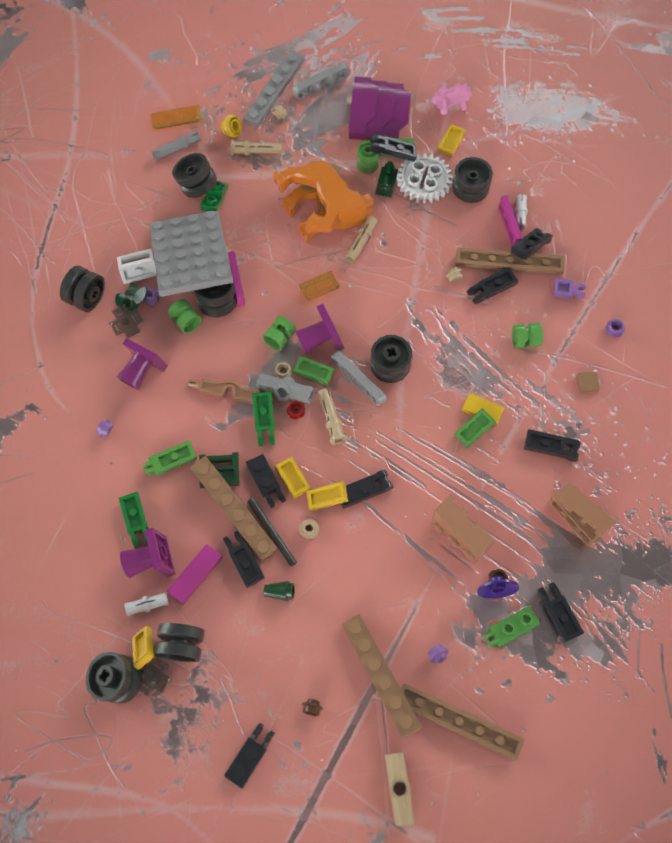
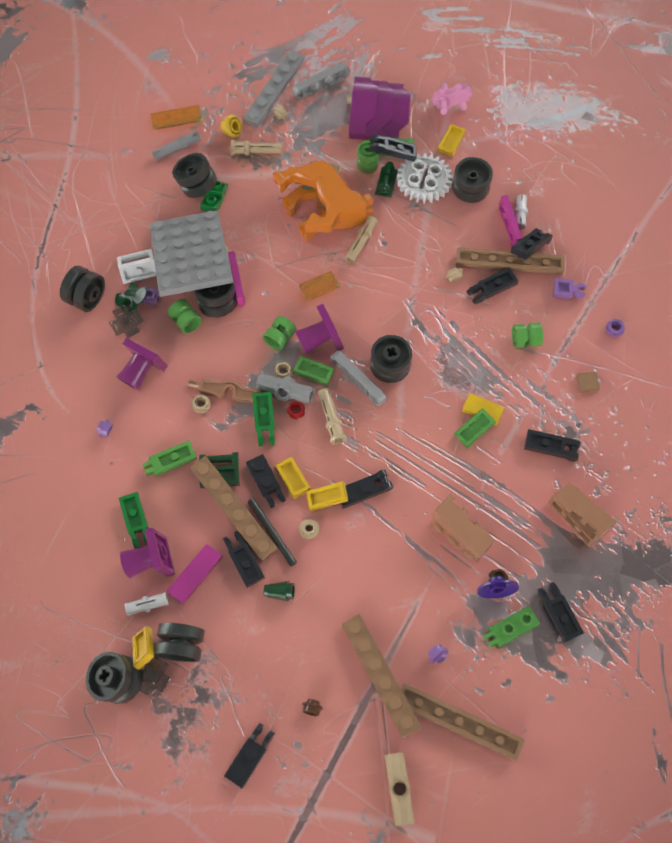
none -> tan plate [192,395,211,413]

